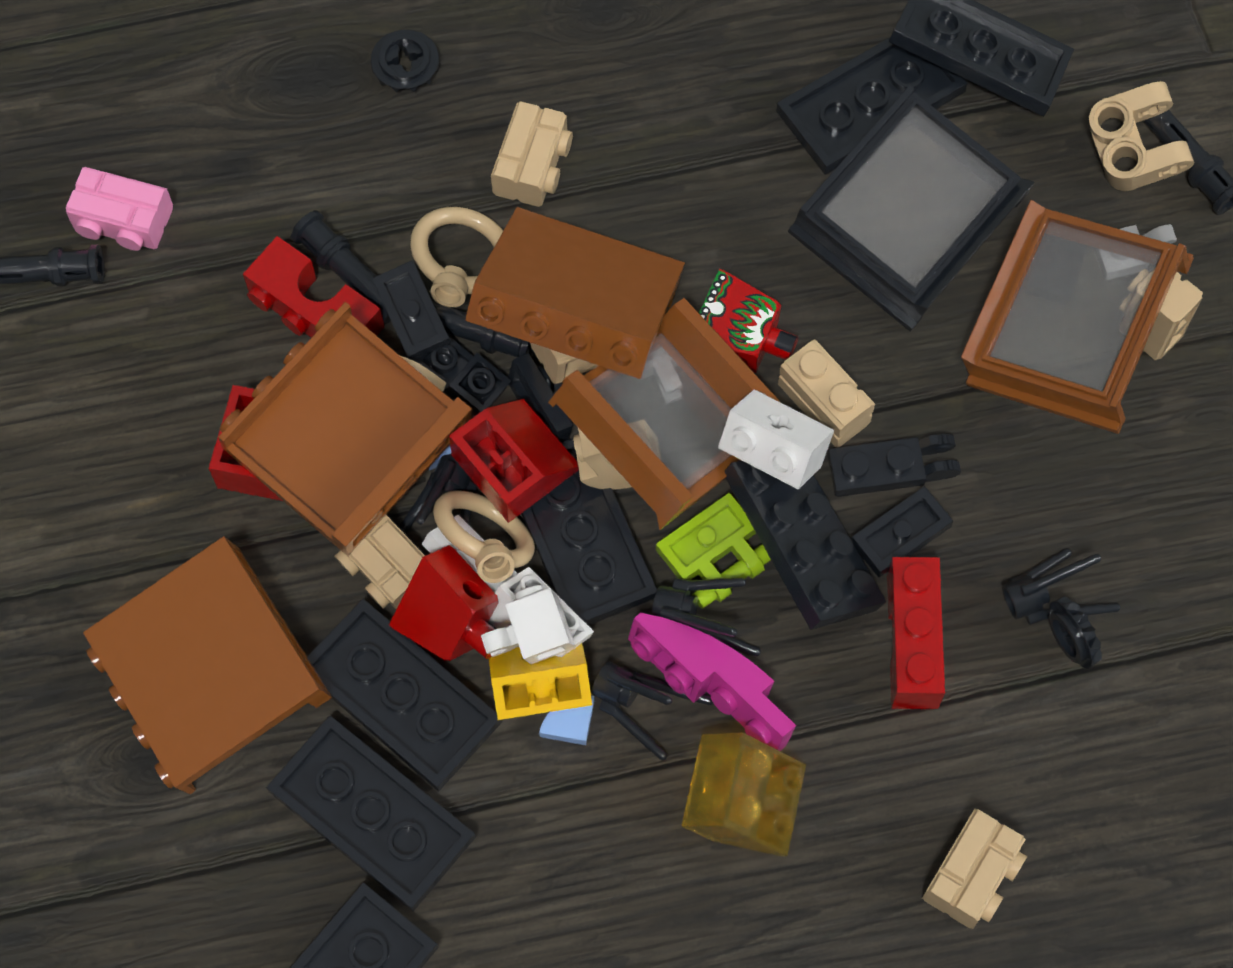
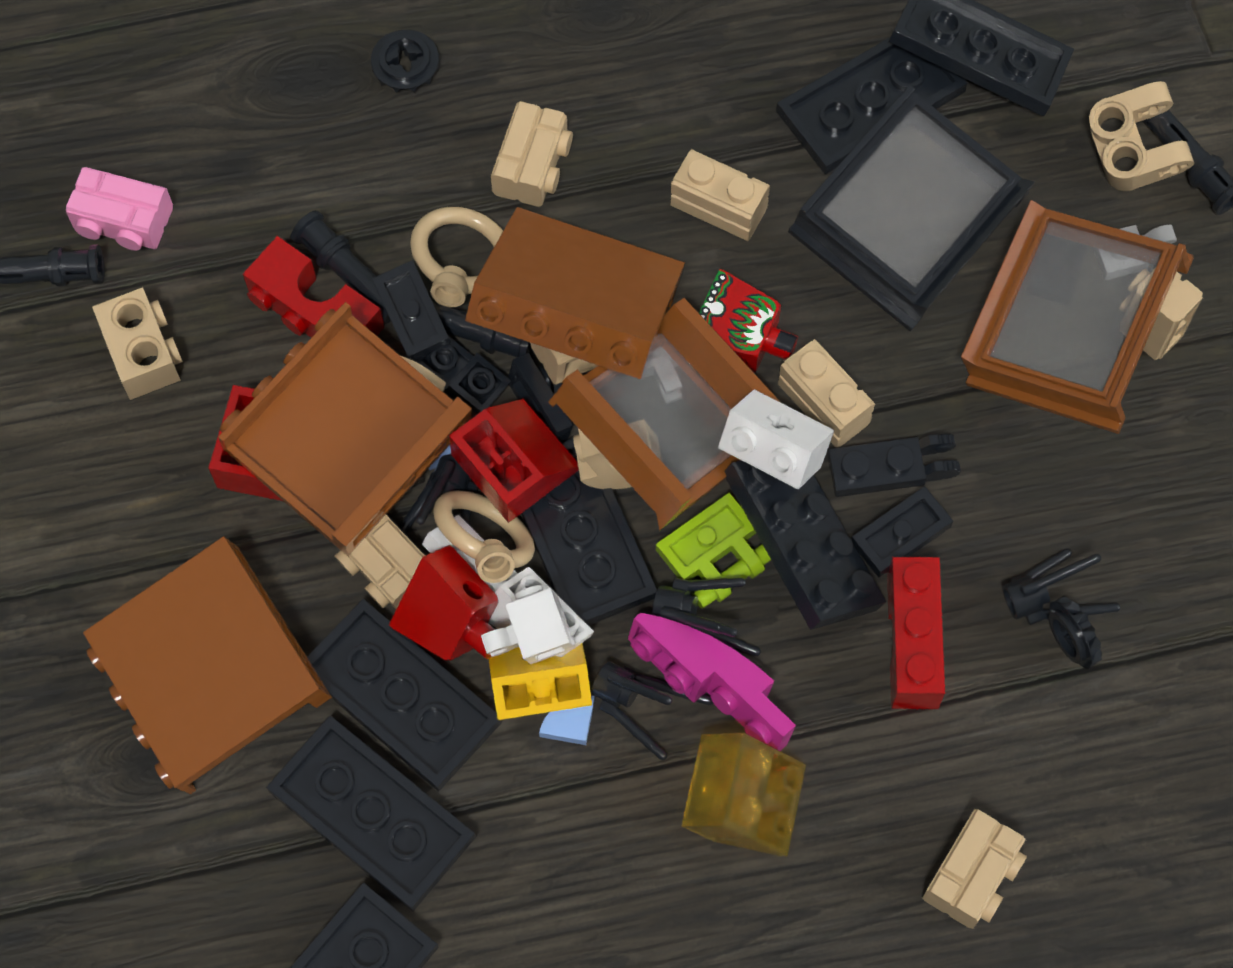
none -> tan brick [92,287,183,400]
none -> tan brick [671,149,770,241]

